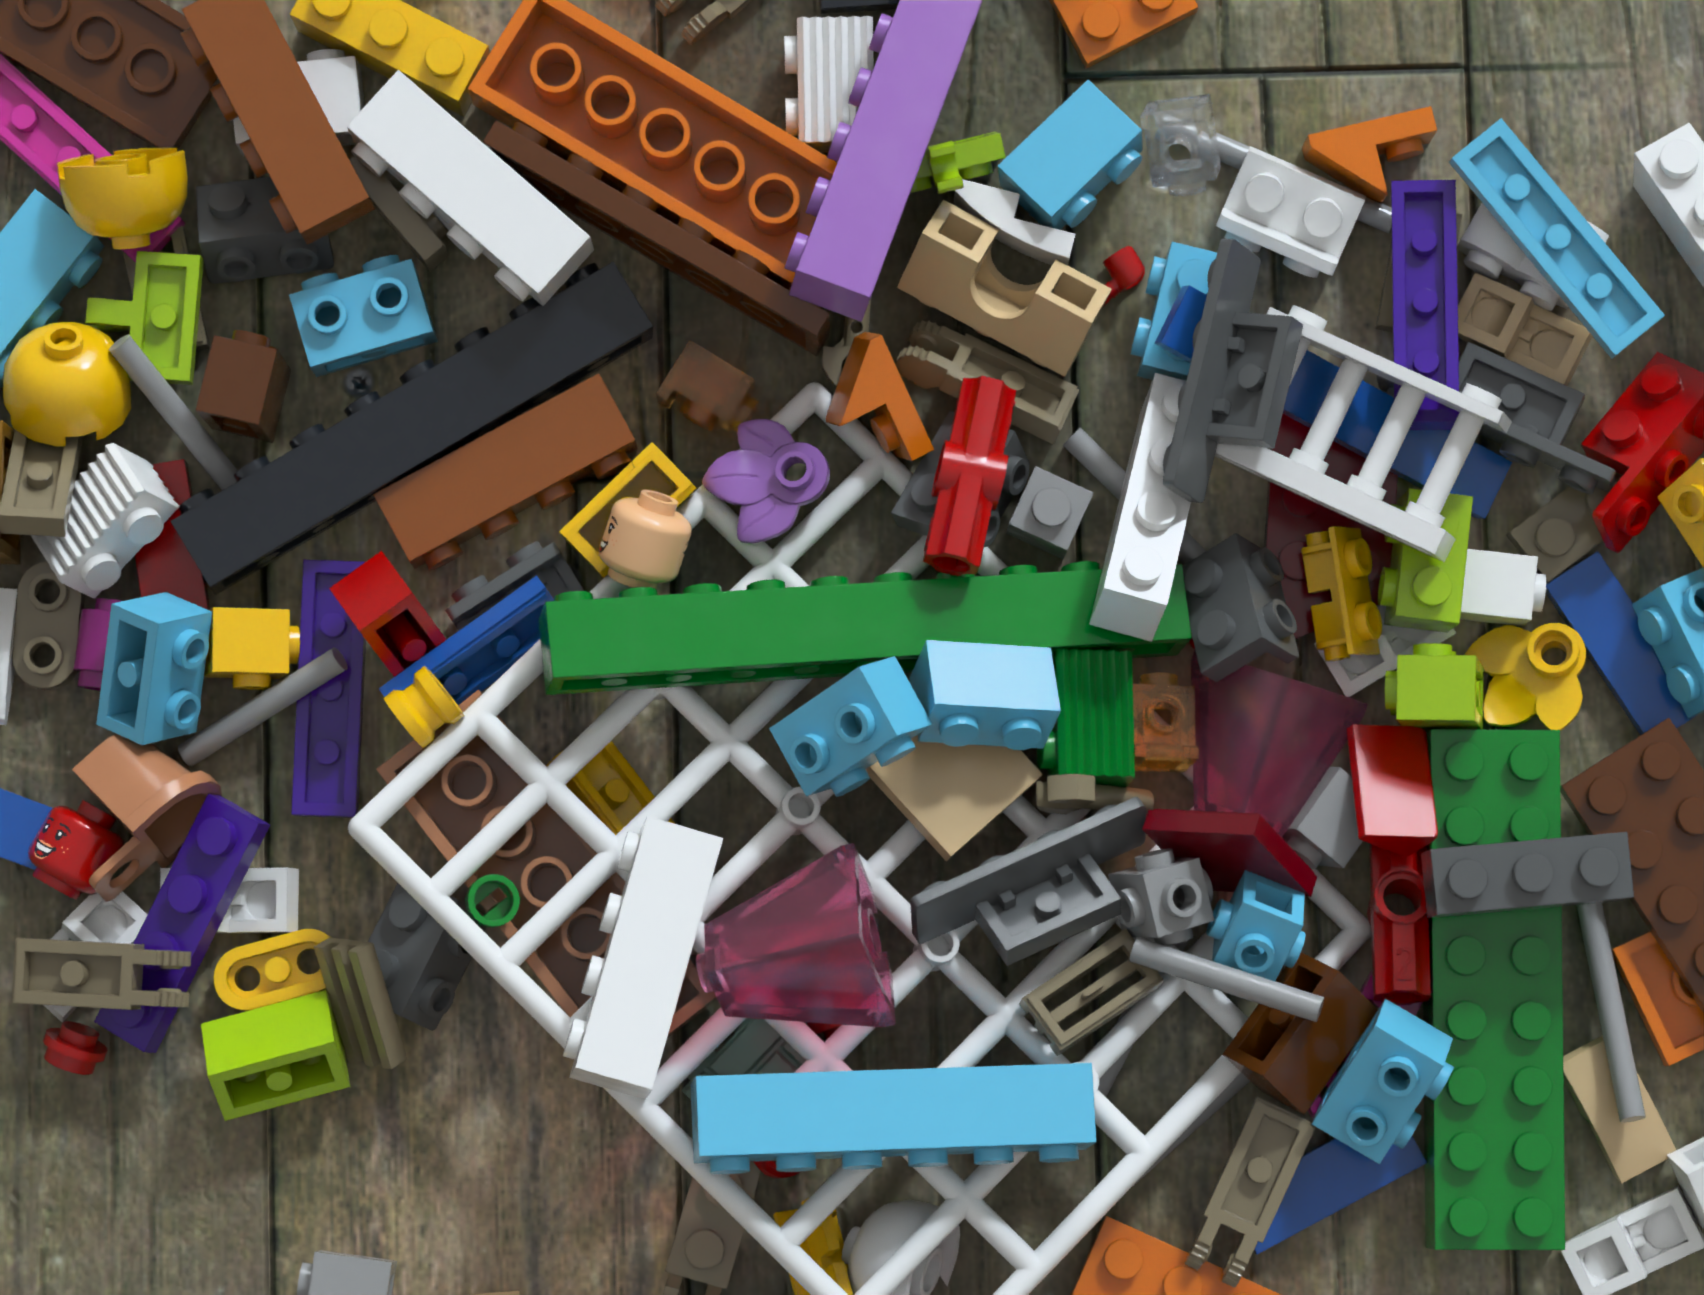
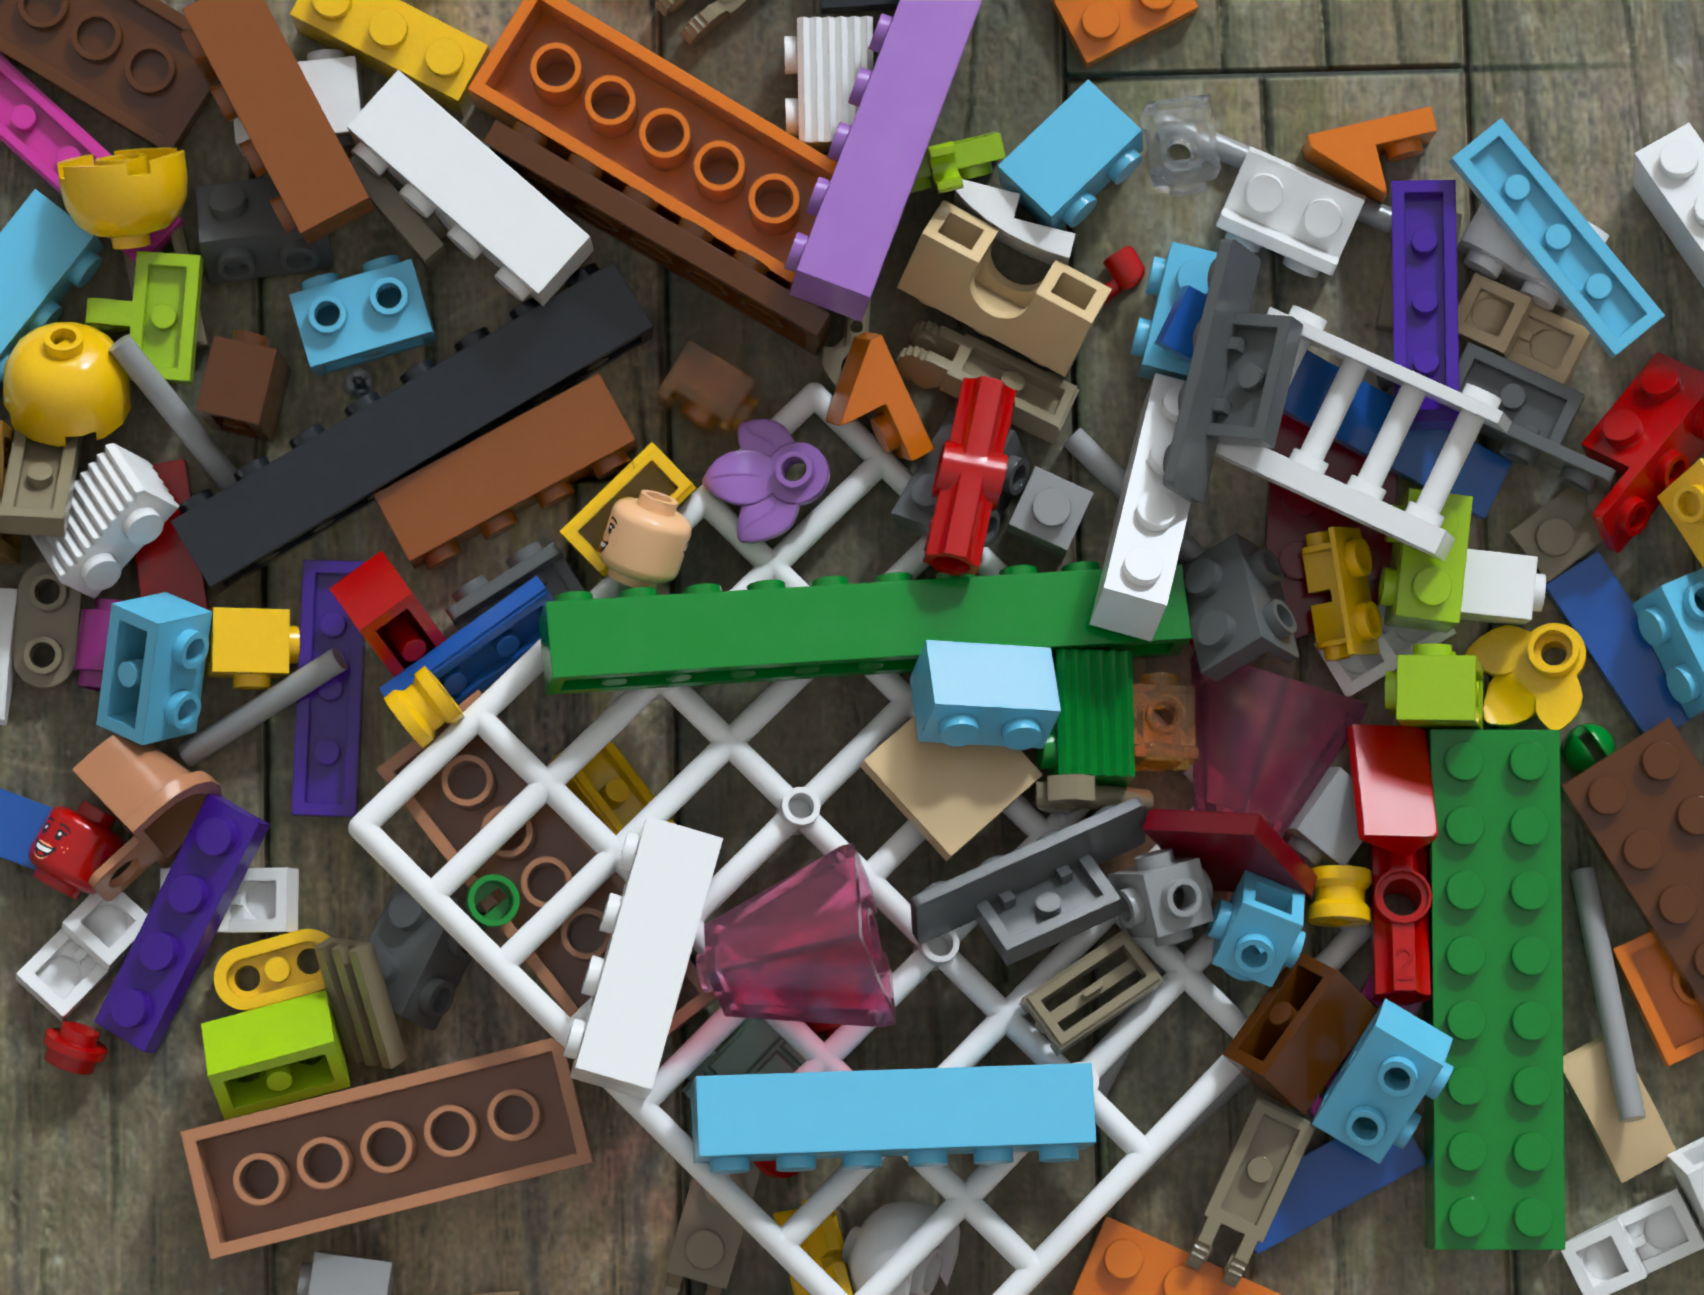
dark tan hinge [12,938,191,1010] -> none
medium azure brick [769,656,933,797] -> none
light grey bar [1129,937,1324,1022] -> none
dark grey brick [1421,832,1634,918] -> none
none -> nougat brick [180,1037,596,1259]
none -> yellow wheel [1307,865,1372,927]
none -> green hinge [1561,723,1615,774]

